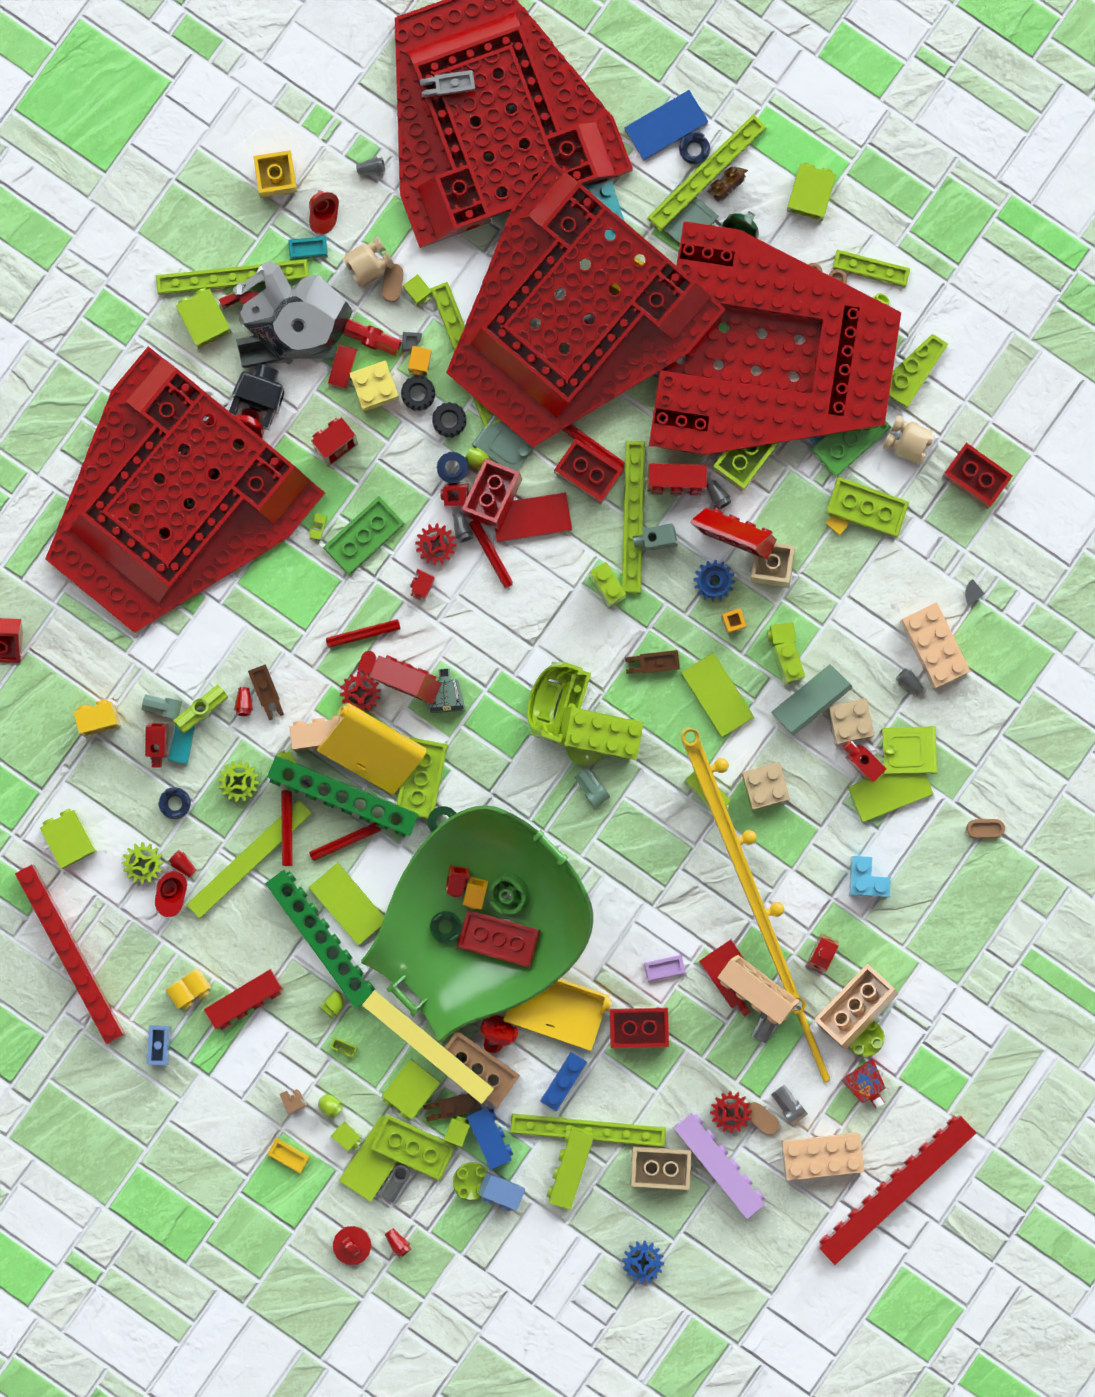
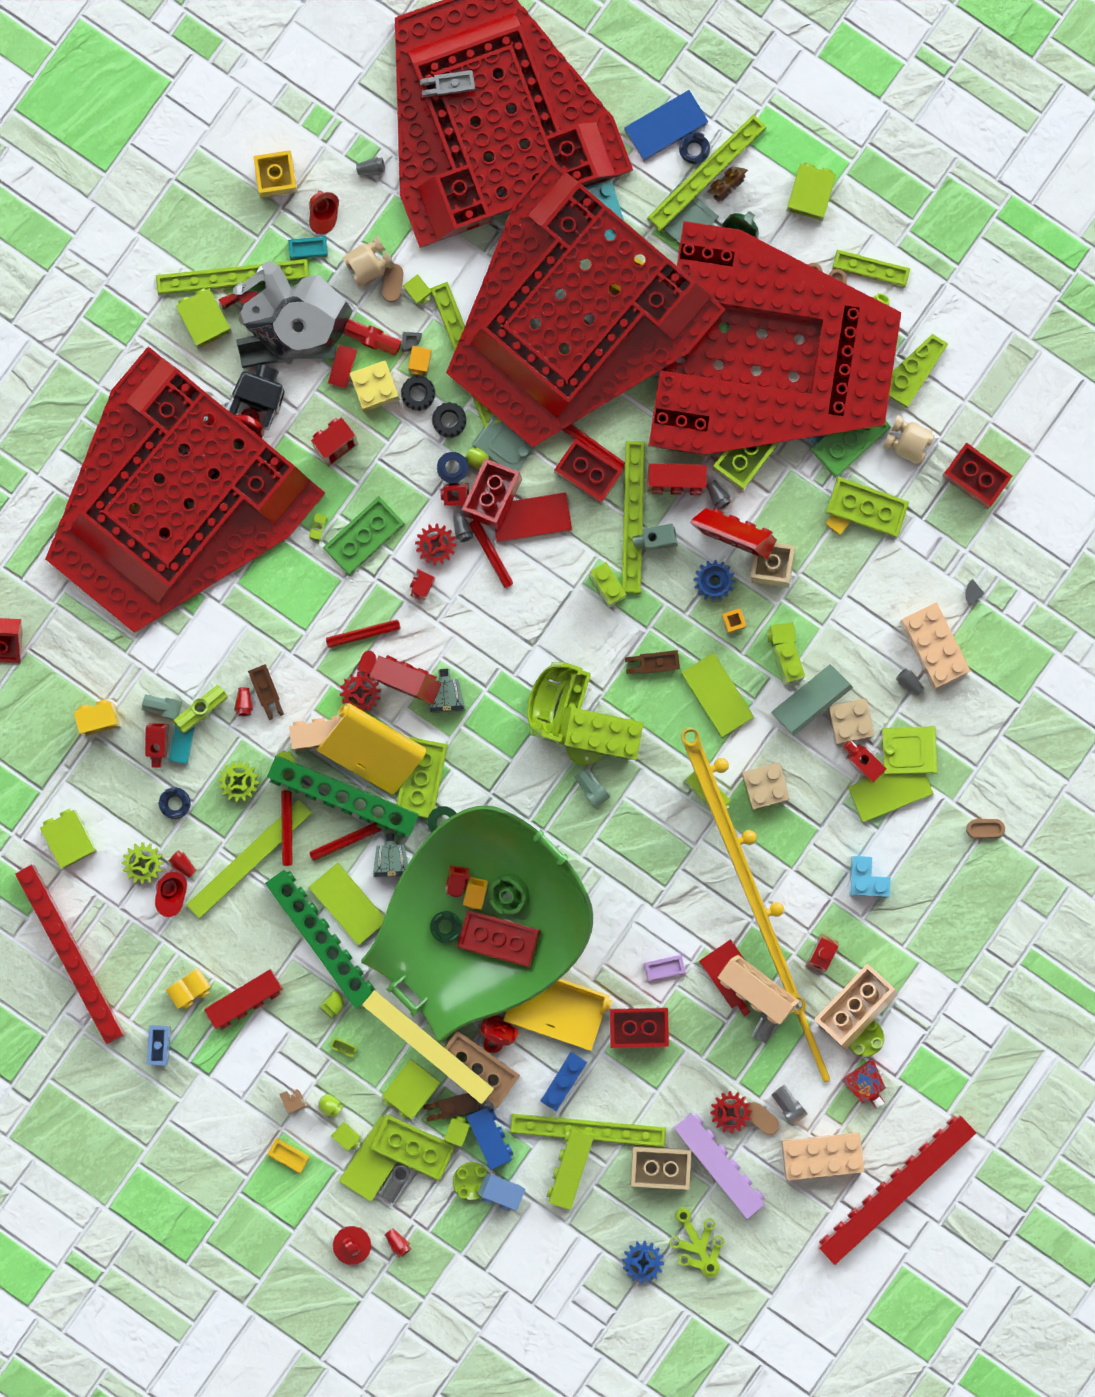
none -> sand green torso [373,834,408,877]
none -> lime plant [669,1207,725,1278]

